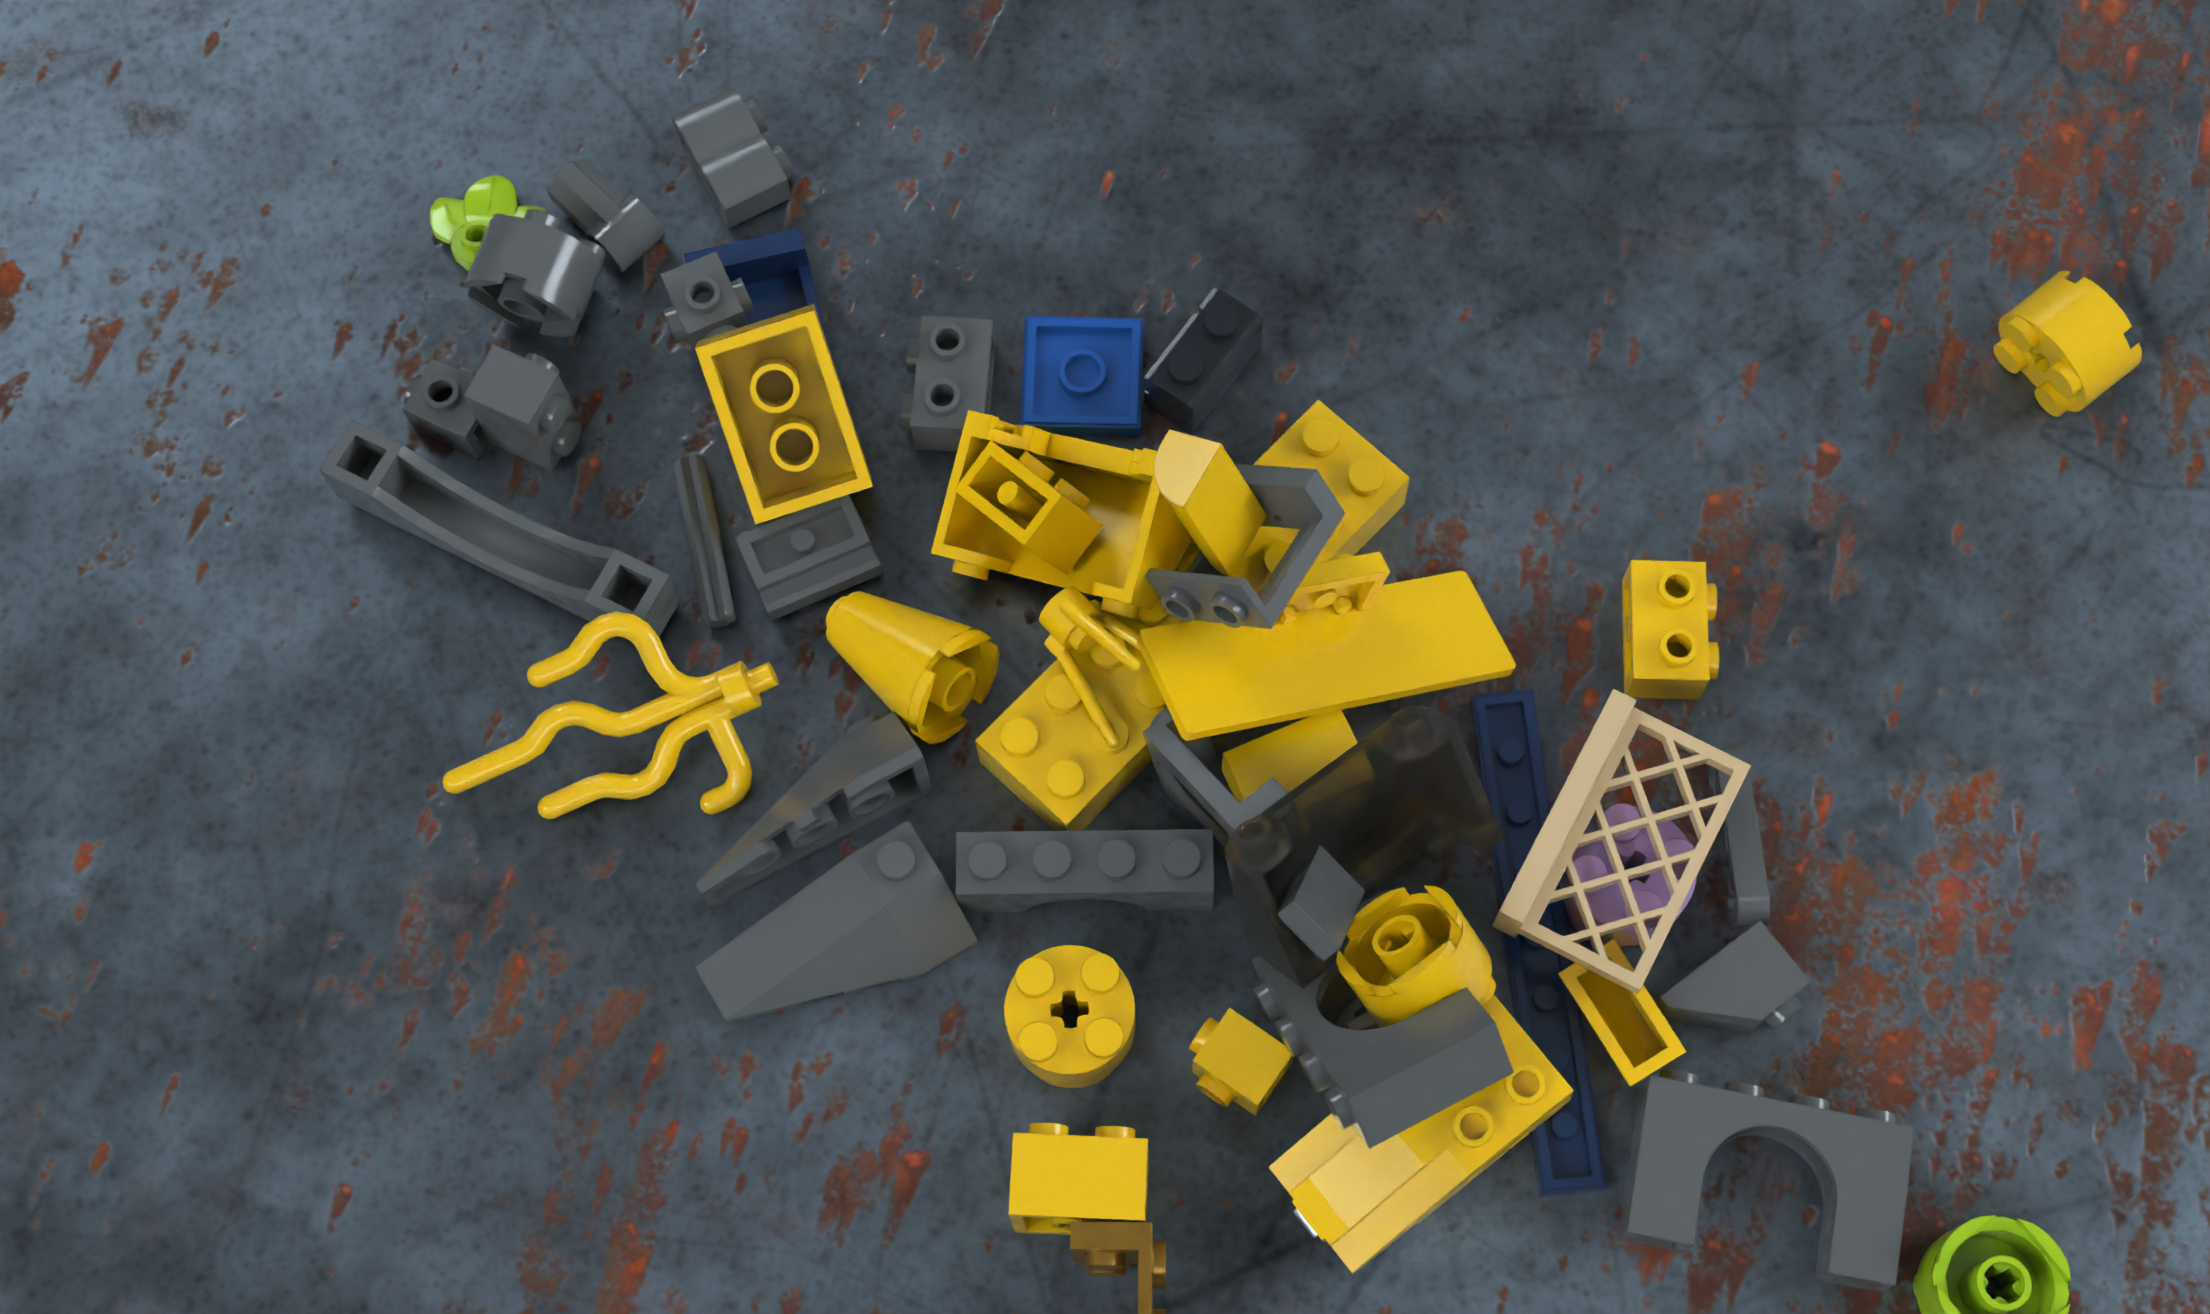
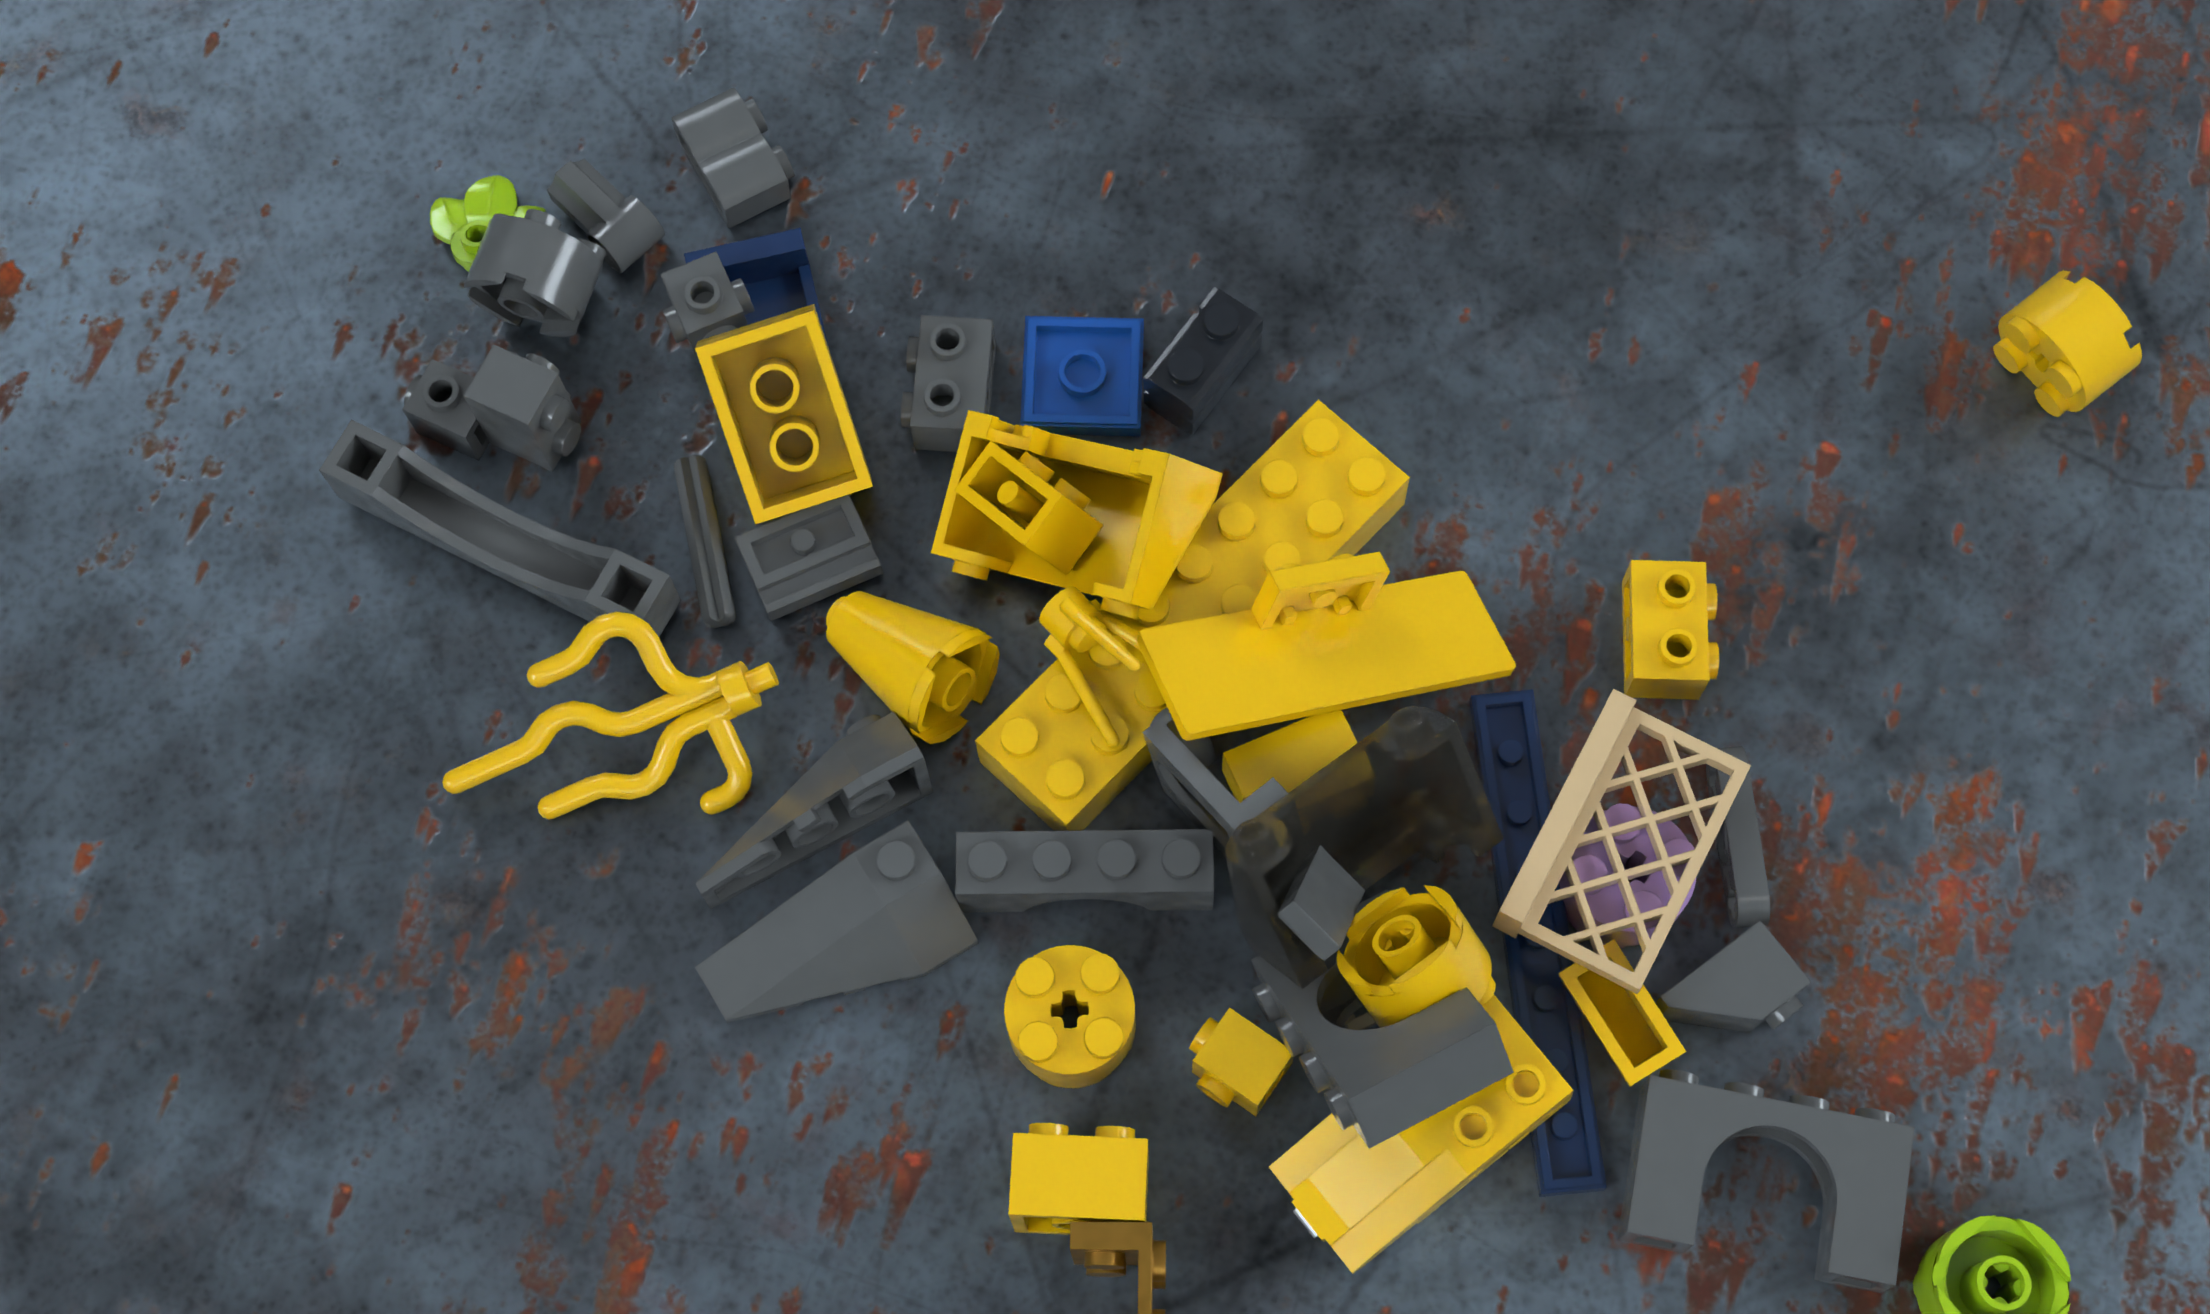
dark grey panel [1145,464,1345,629] -> none
yellow brick [1154,429,1267,577] -> none

